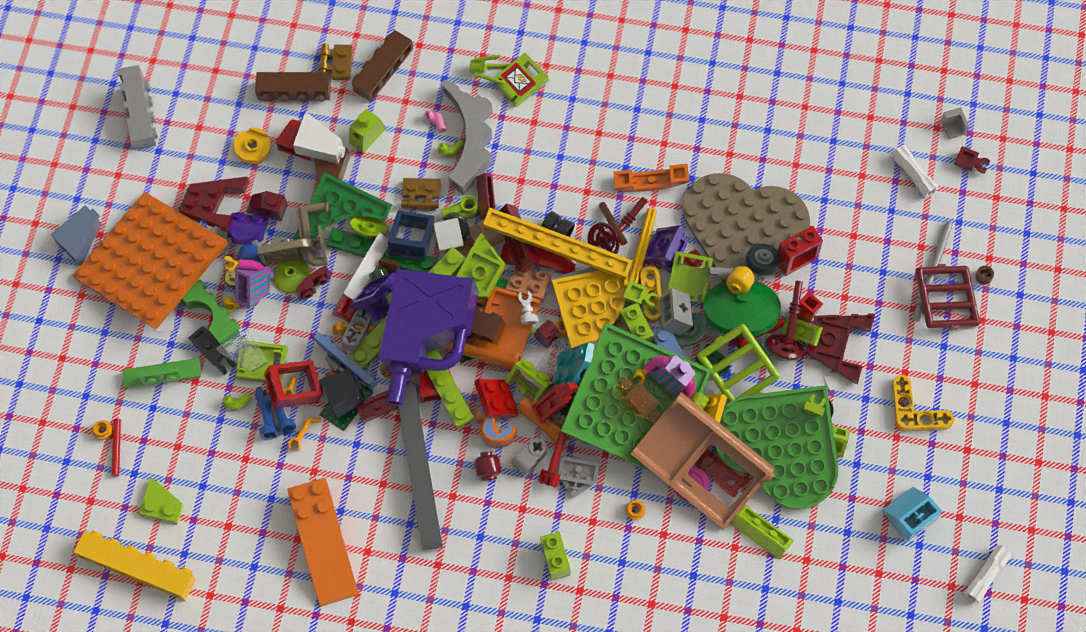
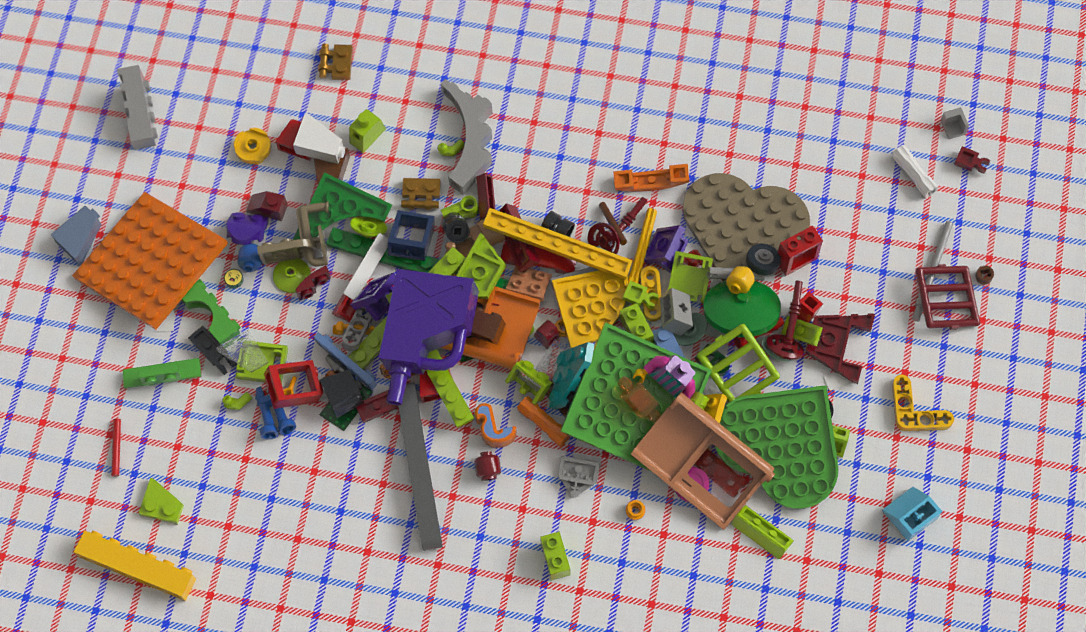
light orange plate [92,420,113,440] -> none
dark red wing [178,176,249,232] -> none
torso [223,256,274,312] -> none
reddish brown brick [255,72,331,102] -> none
orange slope [287,477,359,607] -> none
light orange piece [288,416,321,450] -> none
reddish brown brick [352,30,413,102] -> none
clear green tile [368,268,388,281] -> none
reddish brown plate [377,257,400,277] -> none
bright pink arm [424,110,446,133] -> none
white sticker [434,218,464,250] -> none
lime plant [469,55,510,85] -> none
red plate [474,379,519,418] -> none
container [493,53,549,107] -> none
light grey piece [511,438,547,476] -> none
white piece [518,291,538,325] -> none
red hinge [531,382,579,423] -> none
red hinge [538,421,567,488] -> none
lime tile [803,394,825,418] -> none
white axle [964,544,1012,604] -> none

